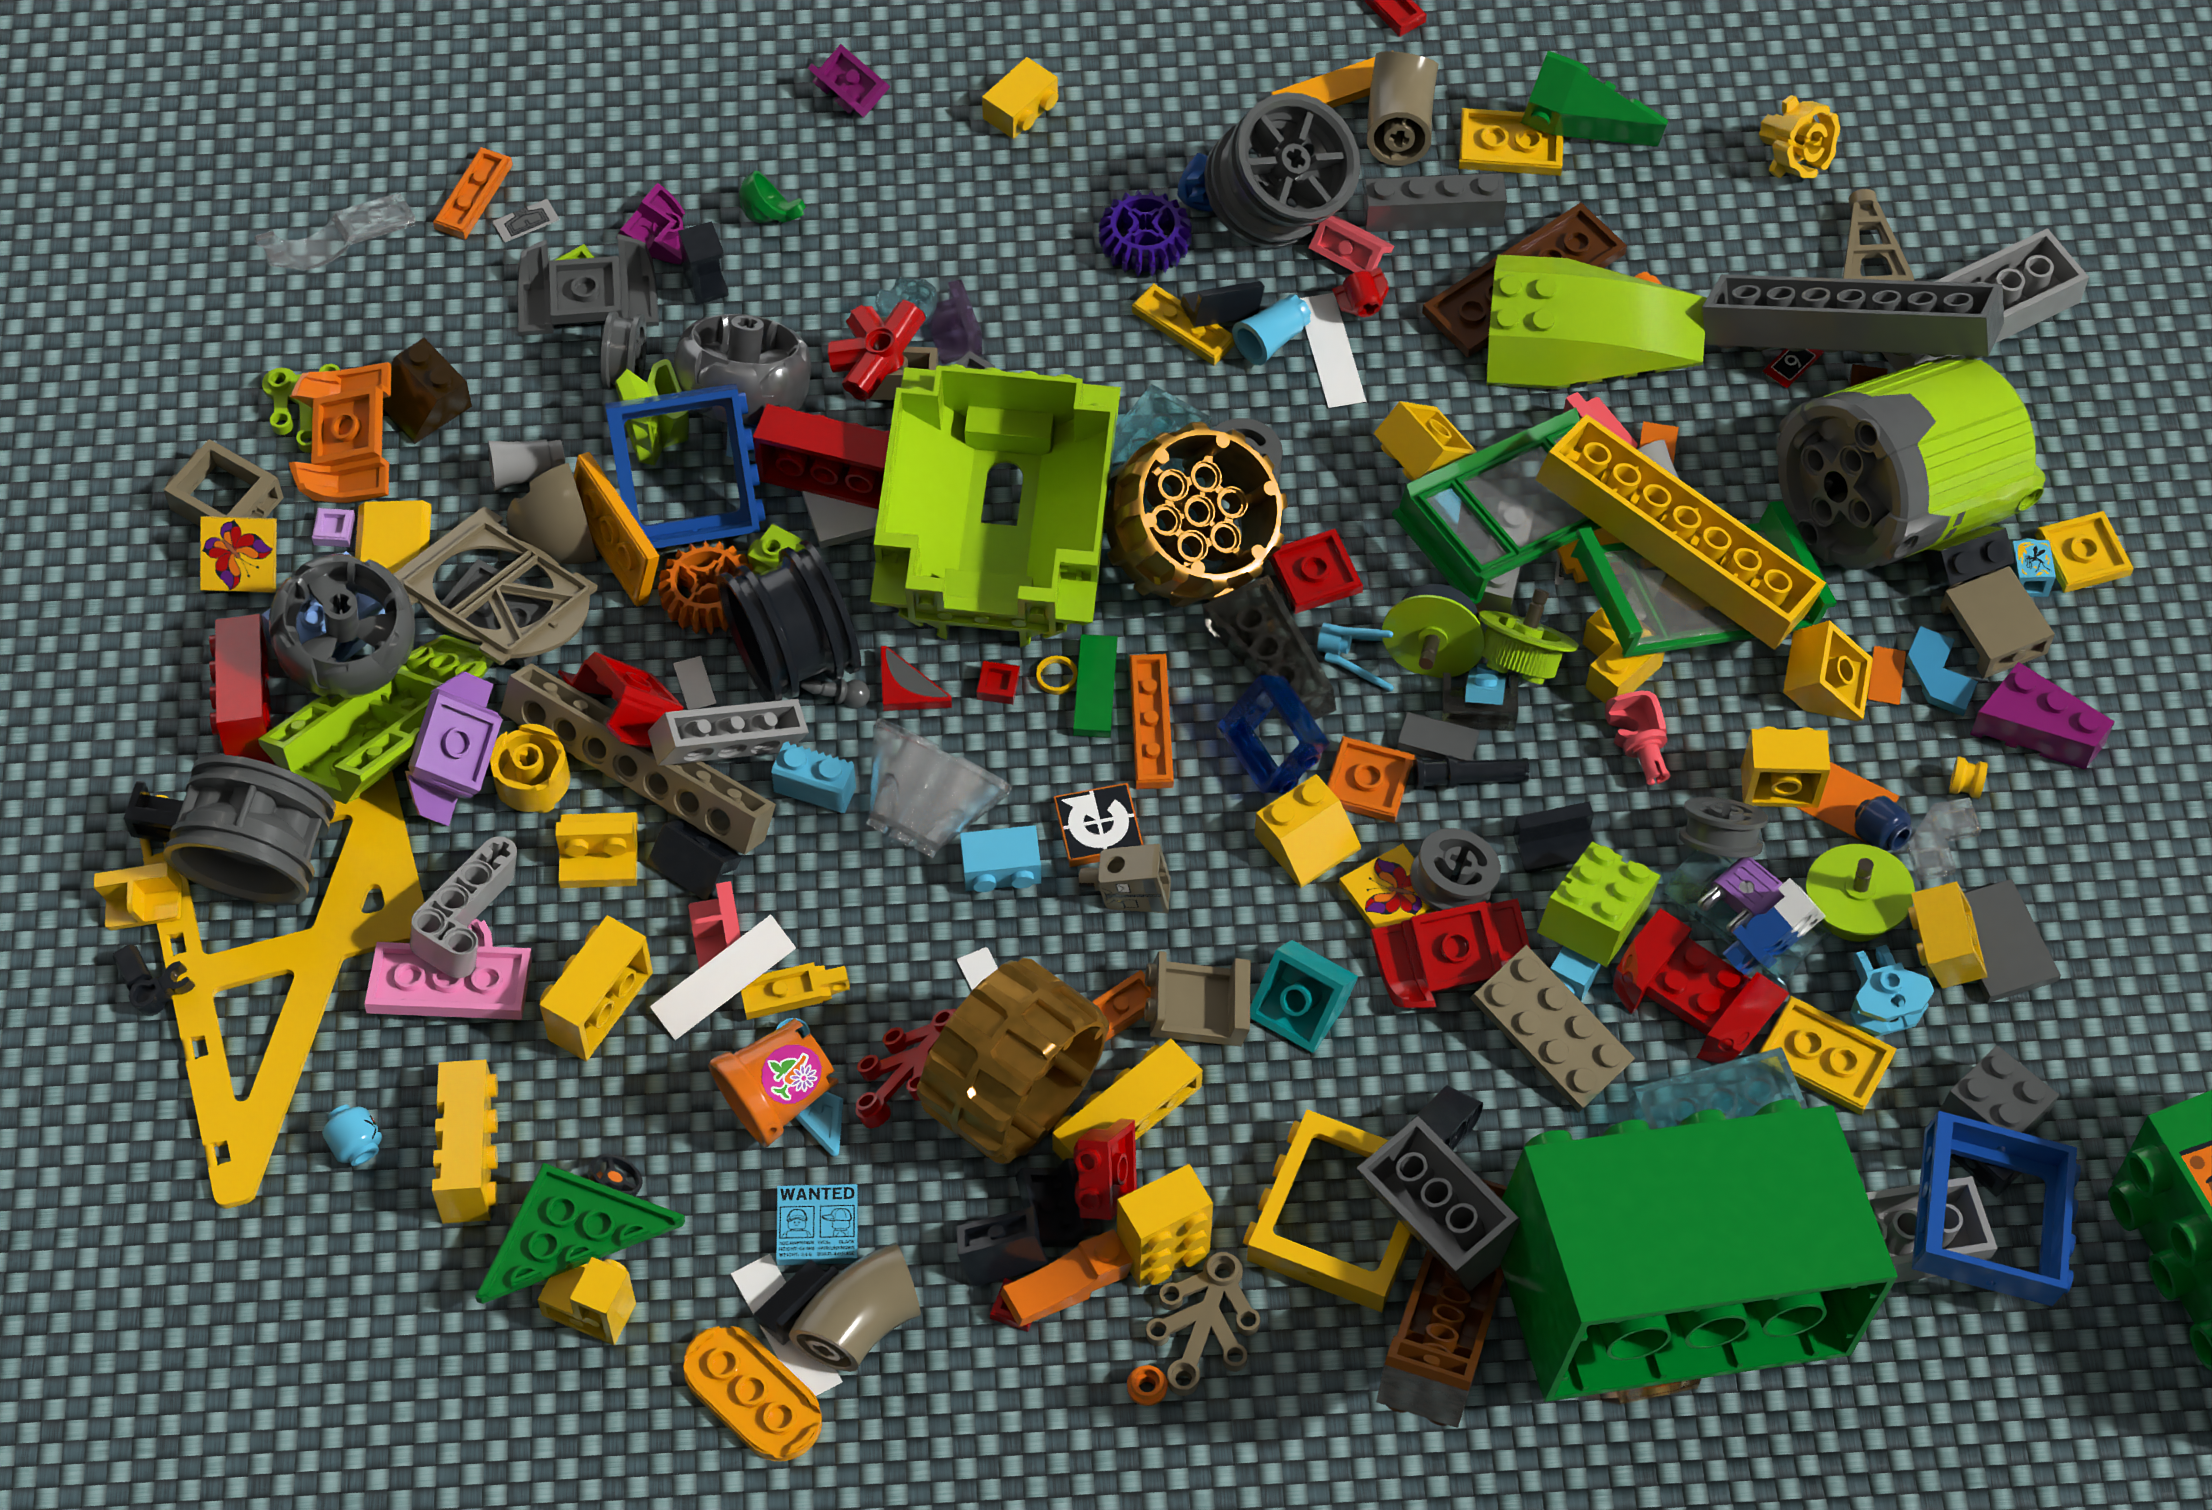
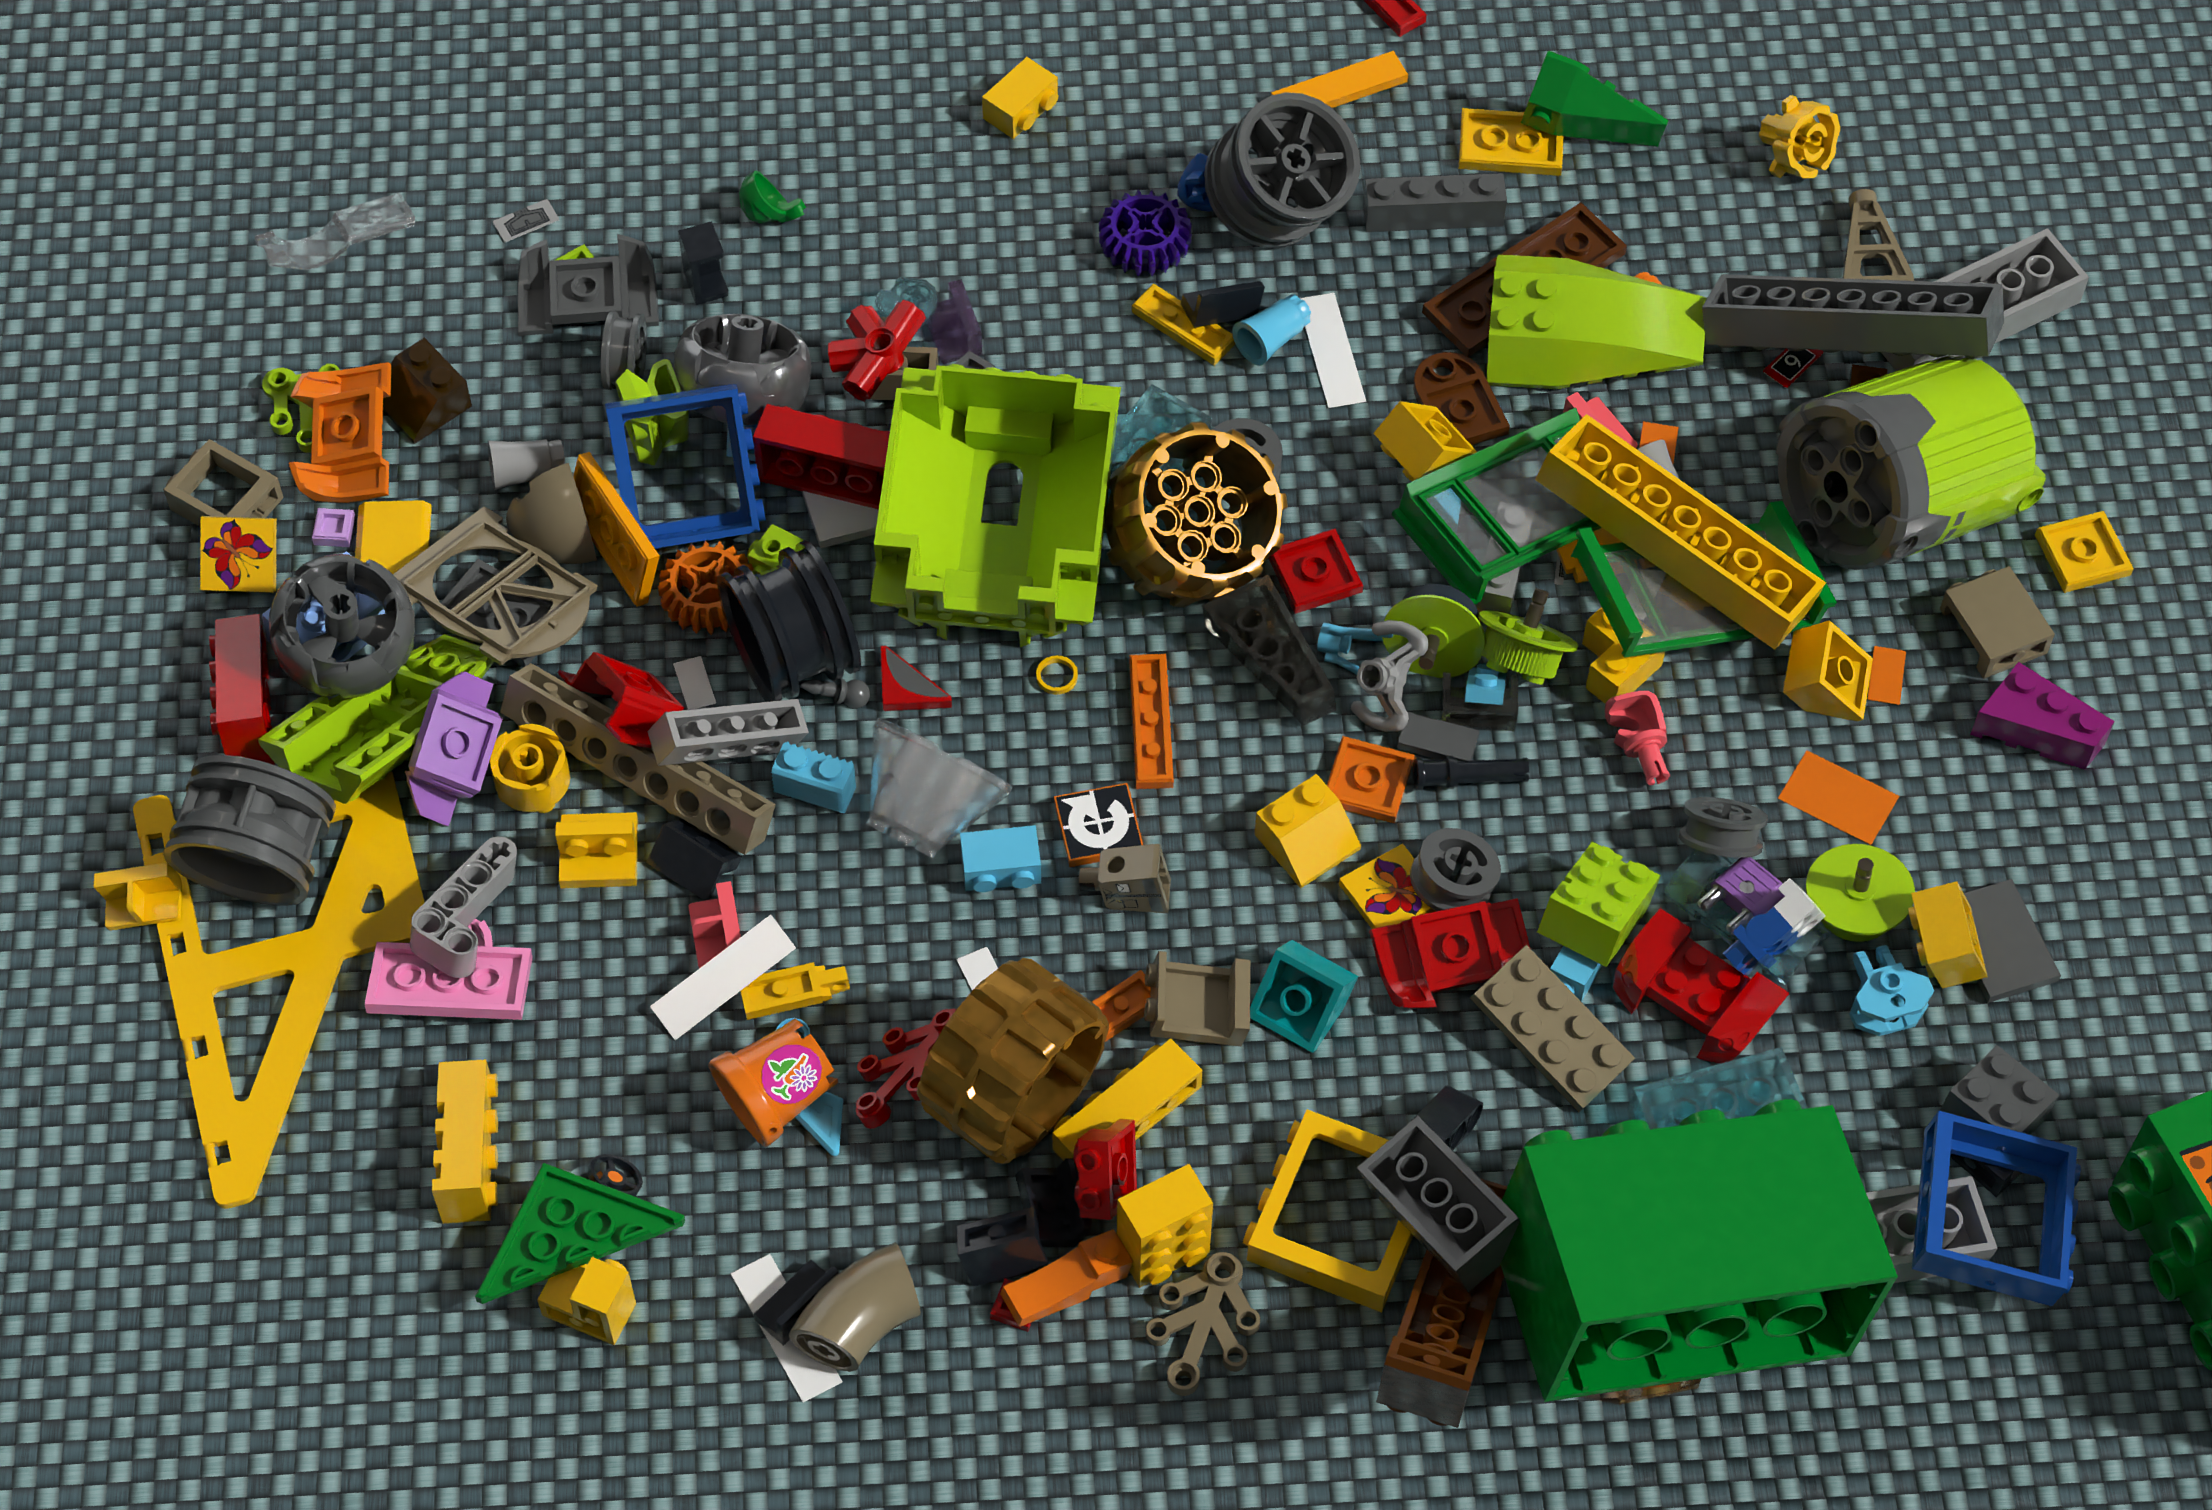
black bar [113,945,195,1016] -> none
black panel [124,780,184,843] -> none
medium azure head [322,1104,382,1166] -> none
orange tile [433,147,513,240] -> none
yellow brick [539,915,653,1062] -> none
magenta brick [616,183,685,265] -> none
light orange tile [683,1326,822,1461] -> none
medium azure tile [776,1184,858,1265] -> none
magenta bracket [808,44,890,118] -> none
red tile [977,661,1020,705] -> none
green tile [1073,634,1118,738] -> none
orange plate [1127,1365,1168,1406] -> none
clear blue window [1217,675,1330,794] -> none
coral panel [1308,216,1394,272] -> none
red piece [1332,267,1389,317] -> none
dark tan brick [1367,51,1439,166] -> none
black panel [1513,802,1595,873] -> none
yellow brick [1741,726,1831,808] -> none
yellow tile [1755,996,1897,1116] -> none
dark blue head [1854,796,1912,851] -> none
dark azure tile [1906,626,1978,716] -> none
clear tile [1907,797,1981,881] -> none
black brick [1923,526,2015,586] -> none
yellow wheel [1949,756,1988,799] -> none
medium azure brick [2007,538,2056,597] -> none
none -> light grey piece [1351,620,1428,732]
none -> reddish brown tile [1413,352,1510,445]

